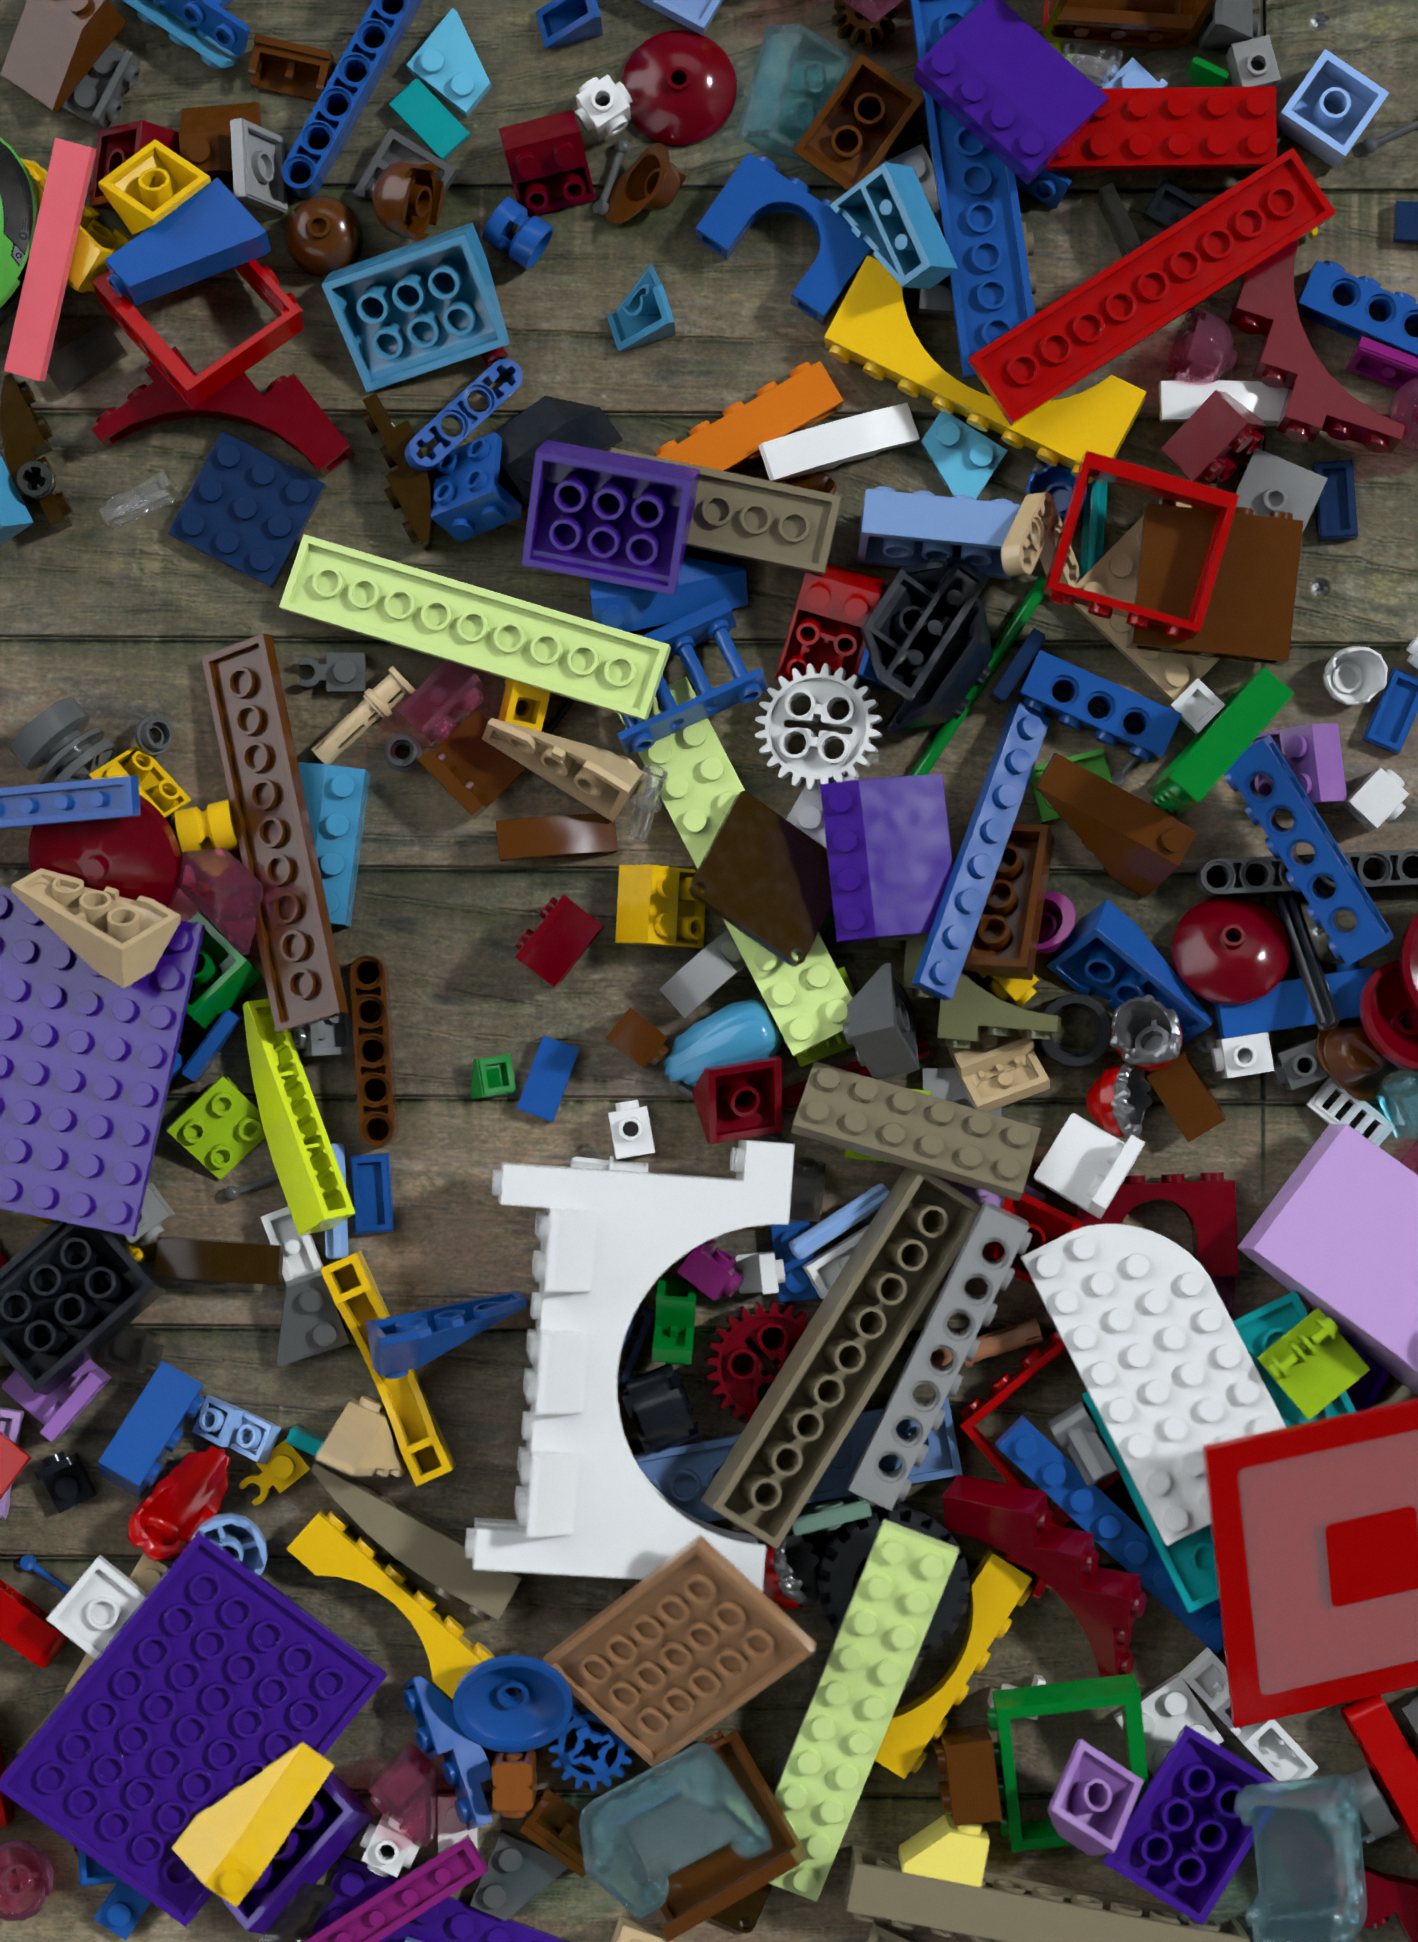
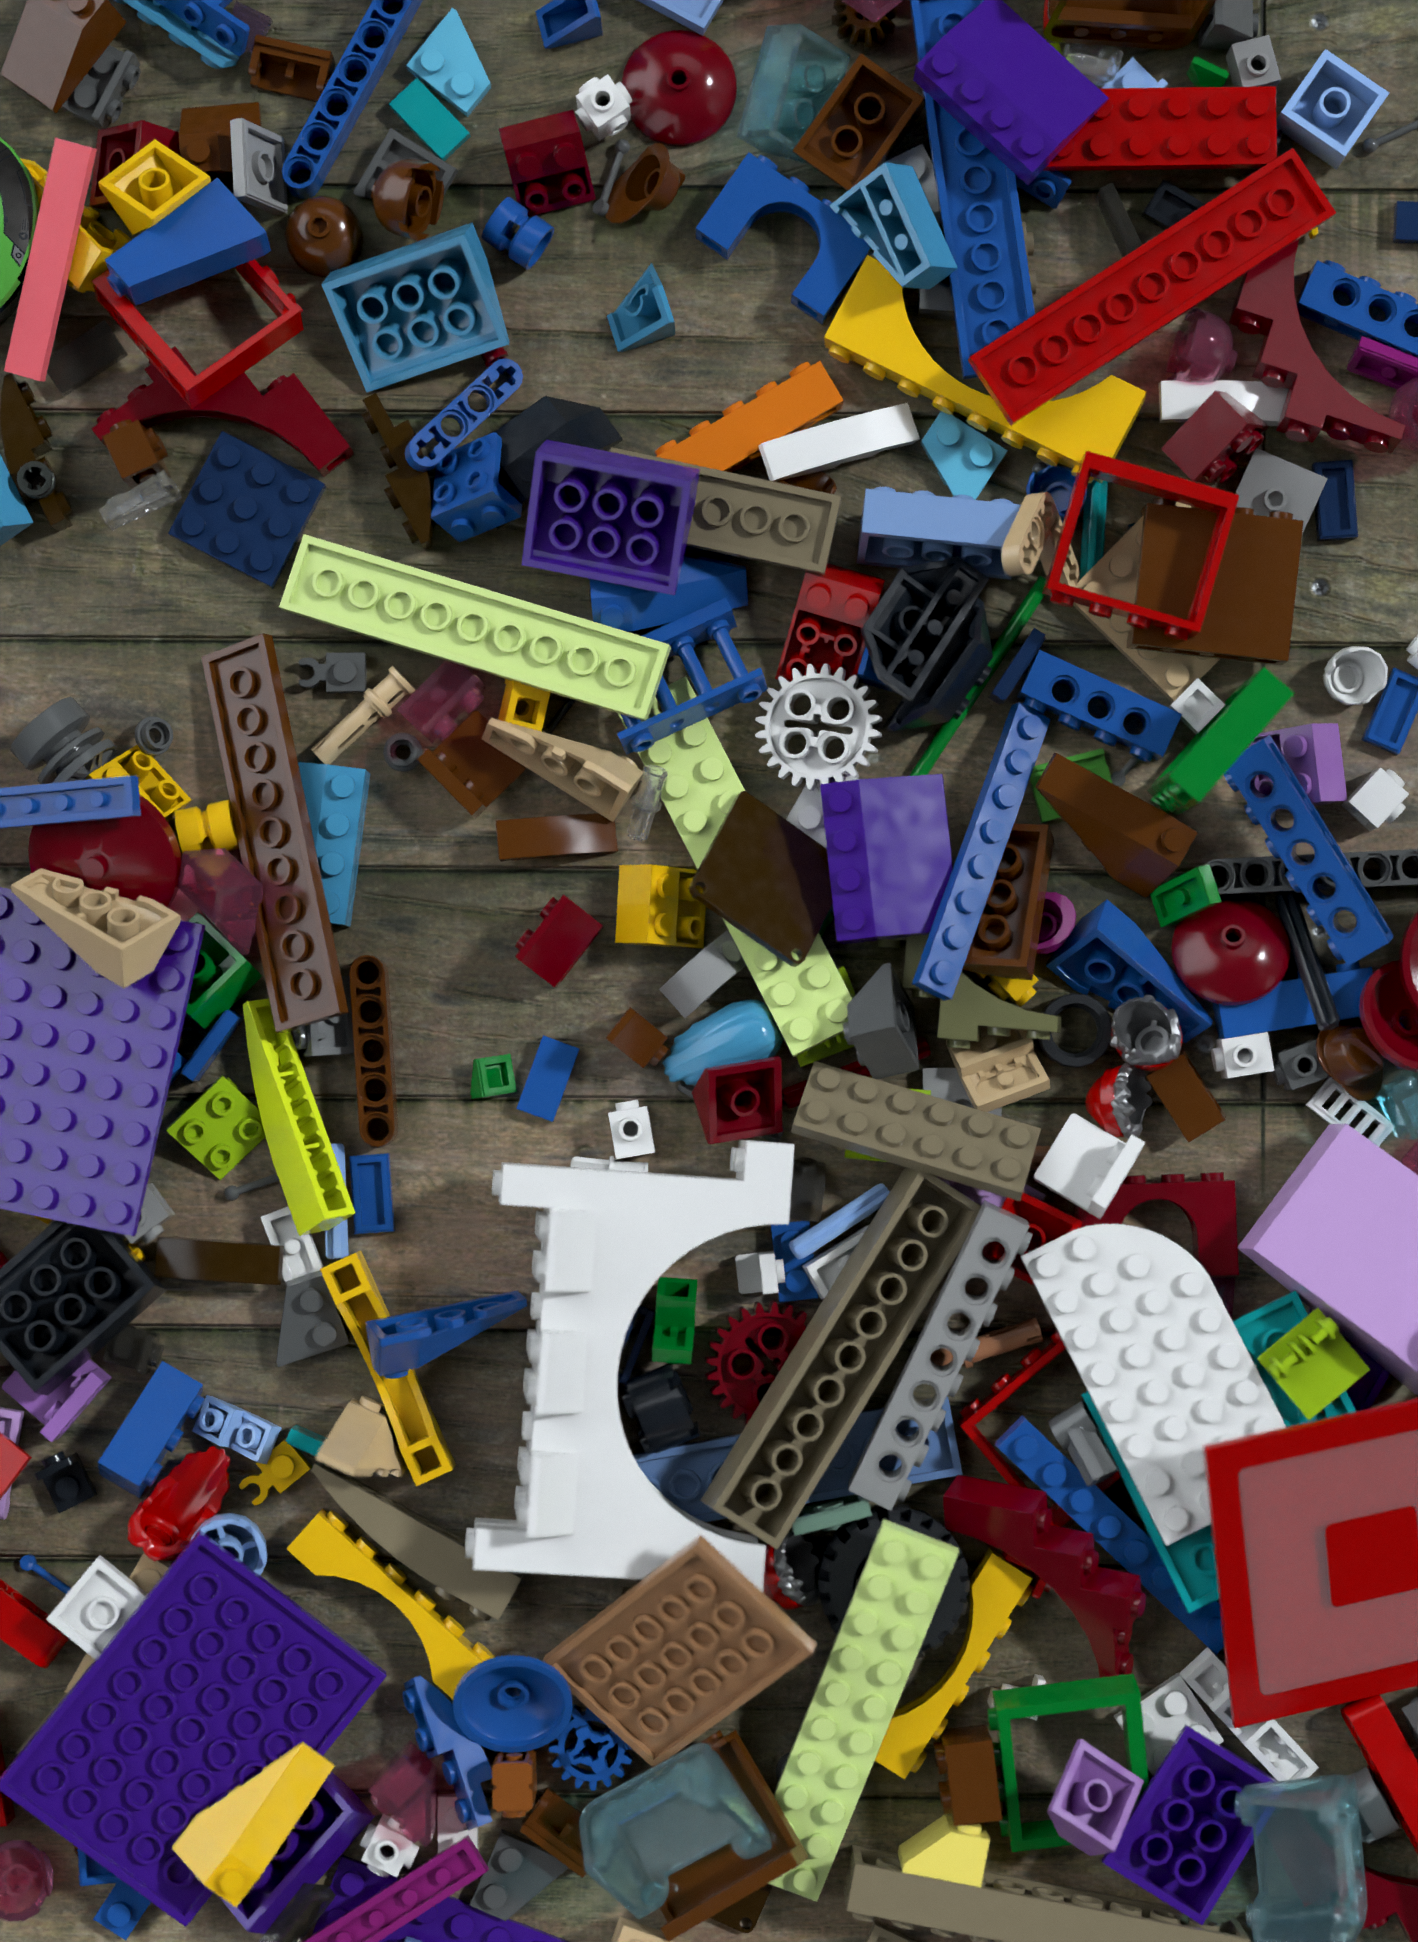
magenta brick [677,1238,744,1301] -> none
none -> reddish brown brick [102,419,171,493]
none -> clear purple tile [232,1,272,54]
none -> green plate [1150,865,1221,928]

